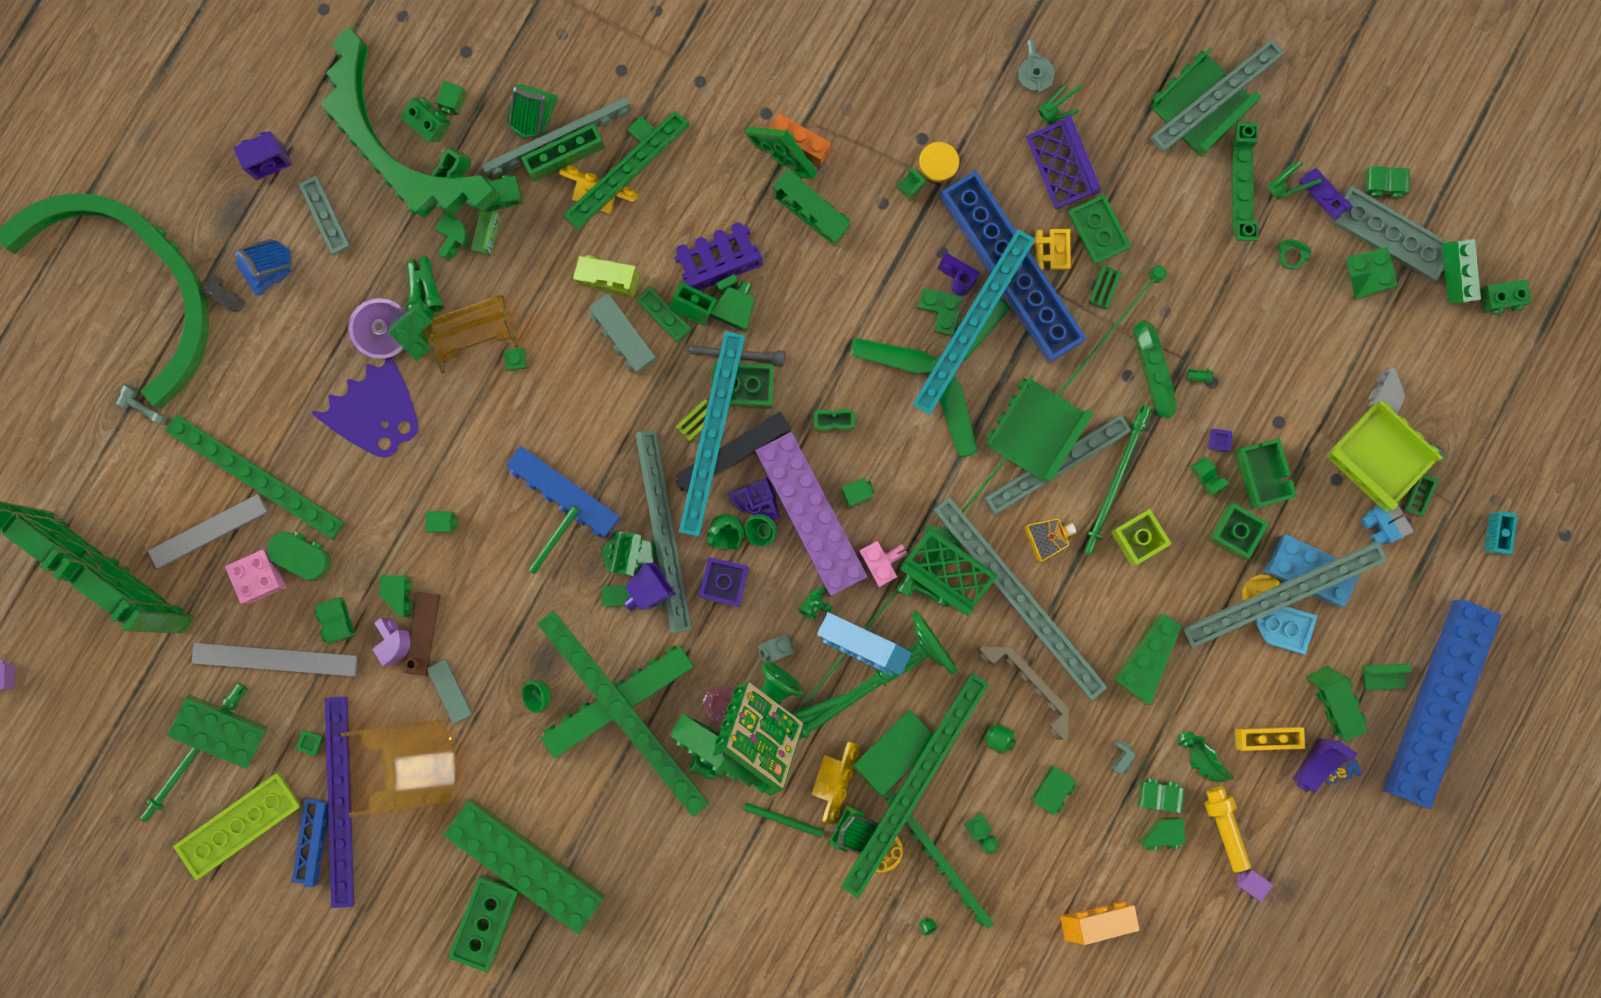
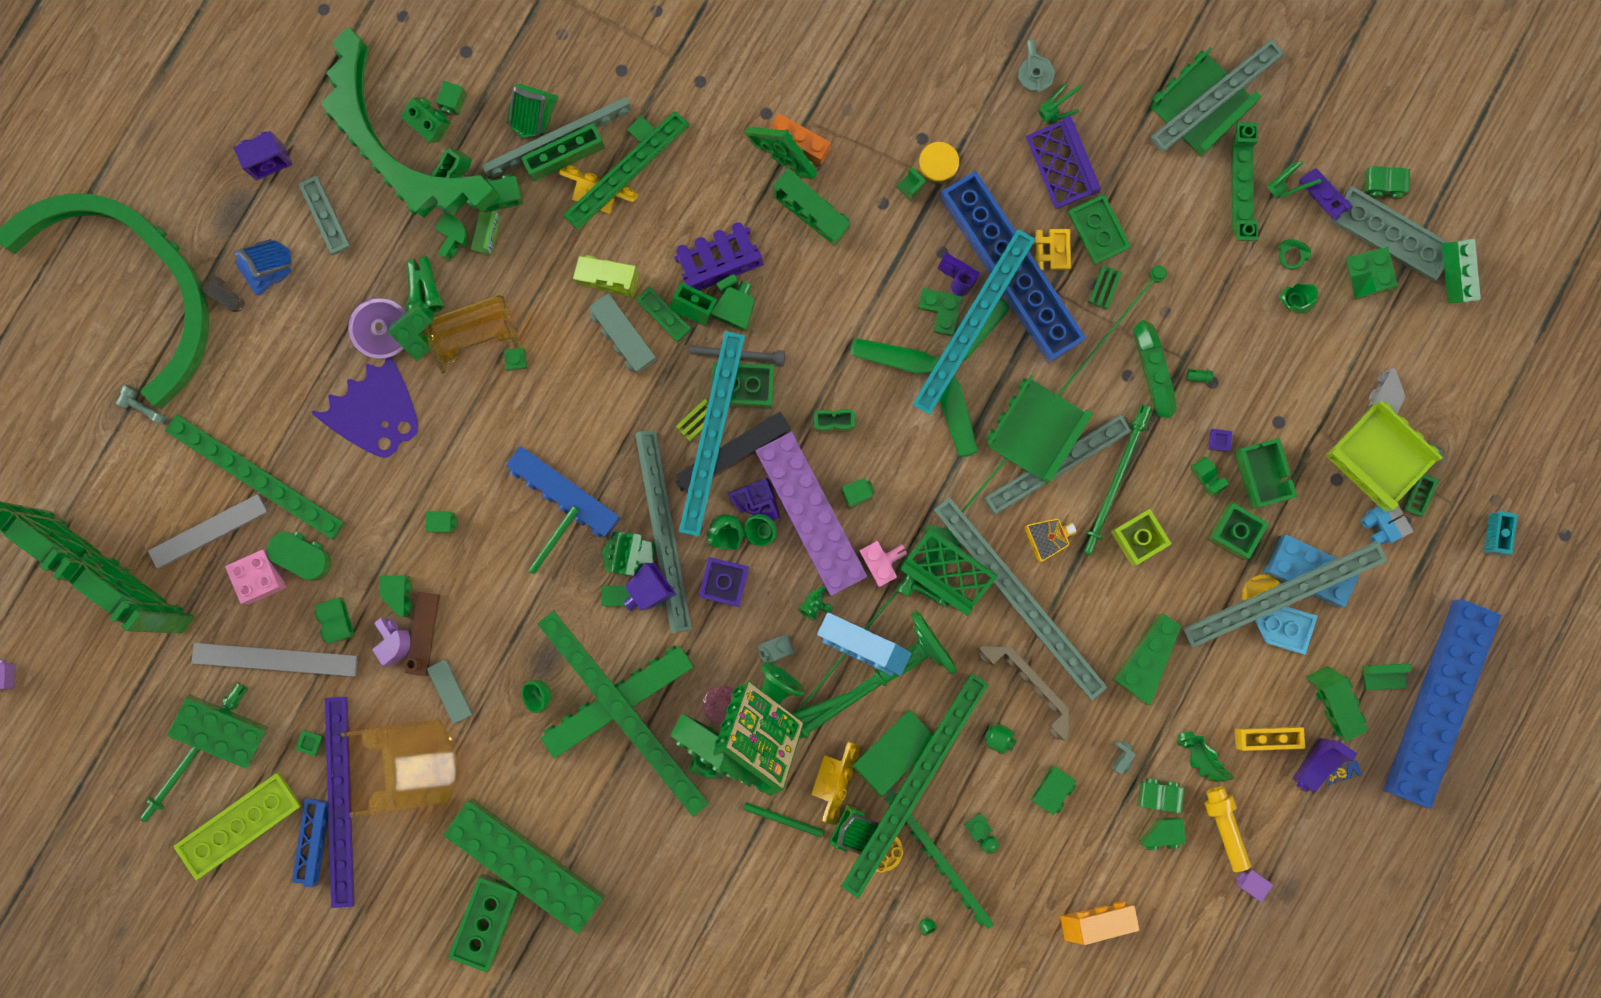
green brick [1480,279,1532,315] -> none
none -> green hair [1279,283,1318,314]

